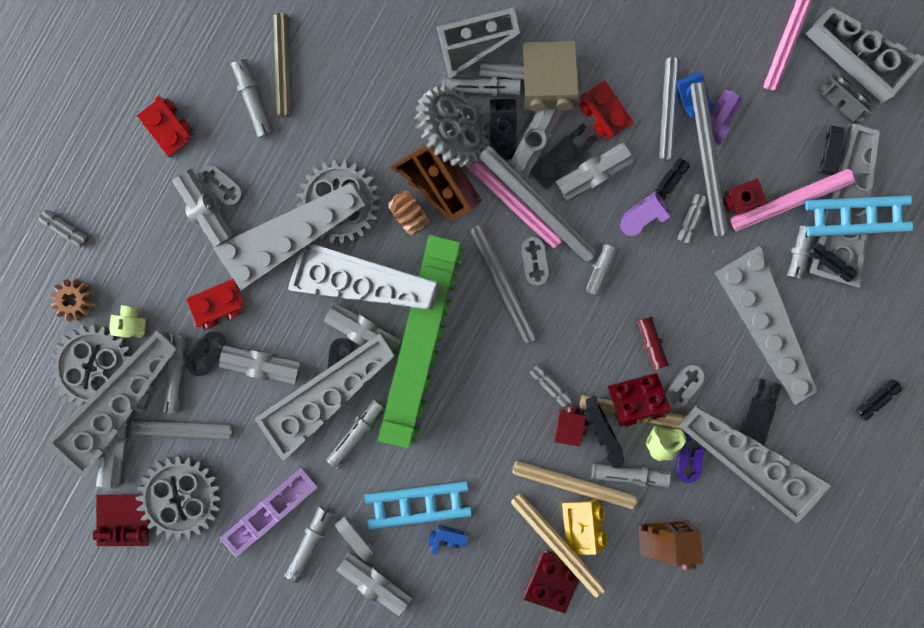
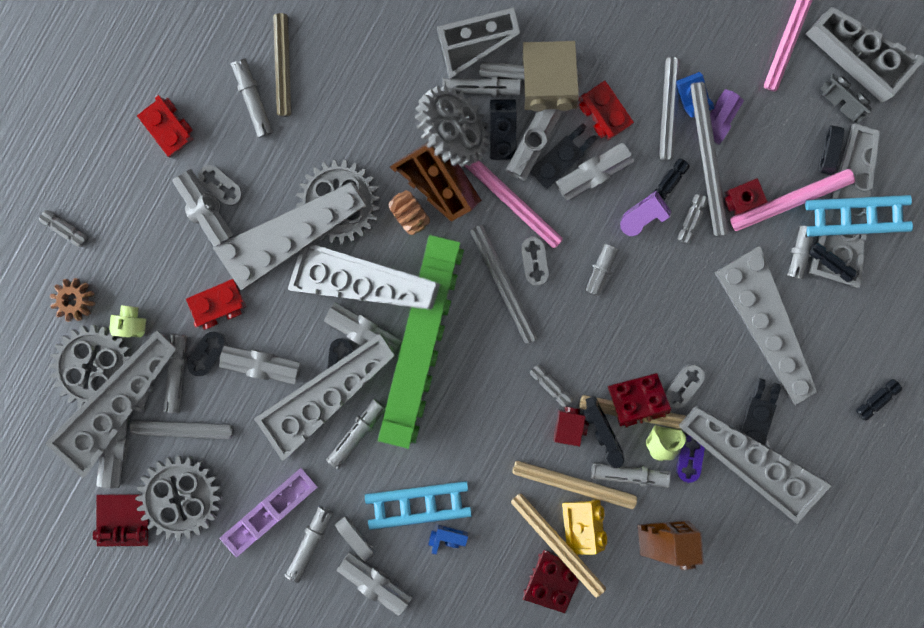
light grey axle [480,146,596,262] -> none
dark red pin [637,317,669,371] -> none

